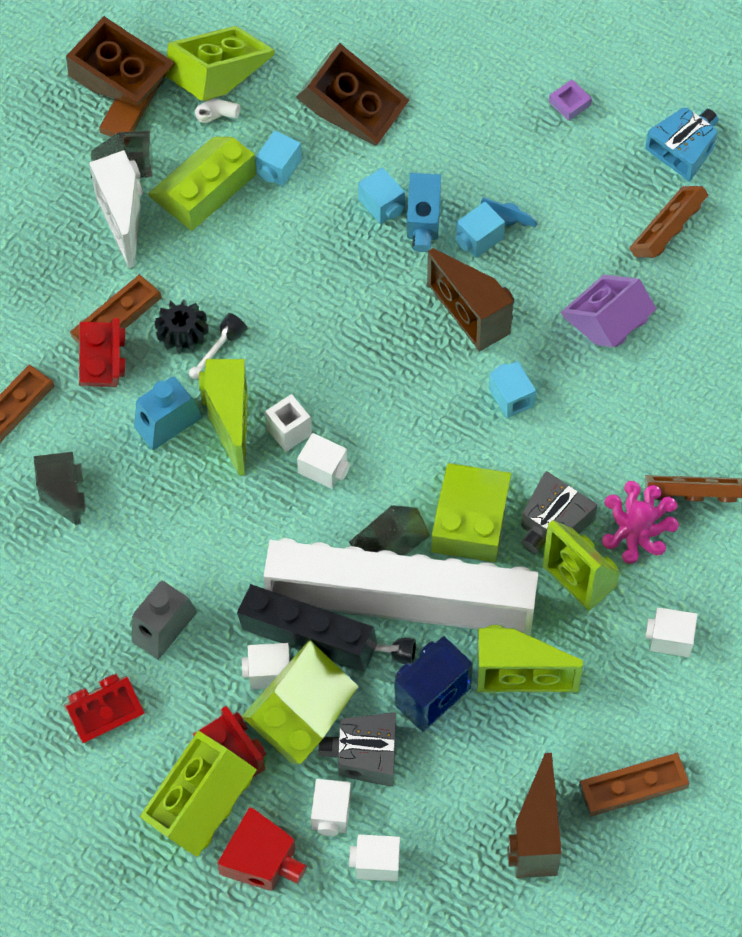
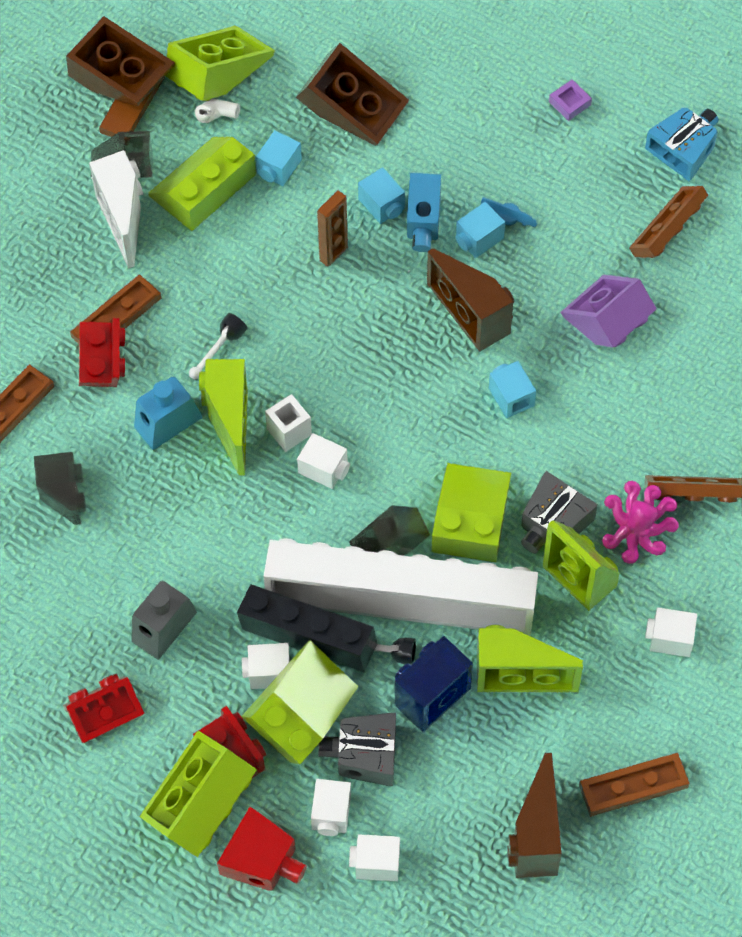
black gear [154,299,209,355] -> none
none -> dark orange tile [317,190,348,267]

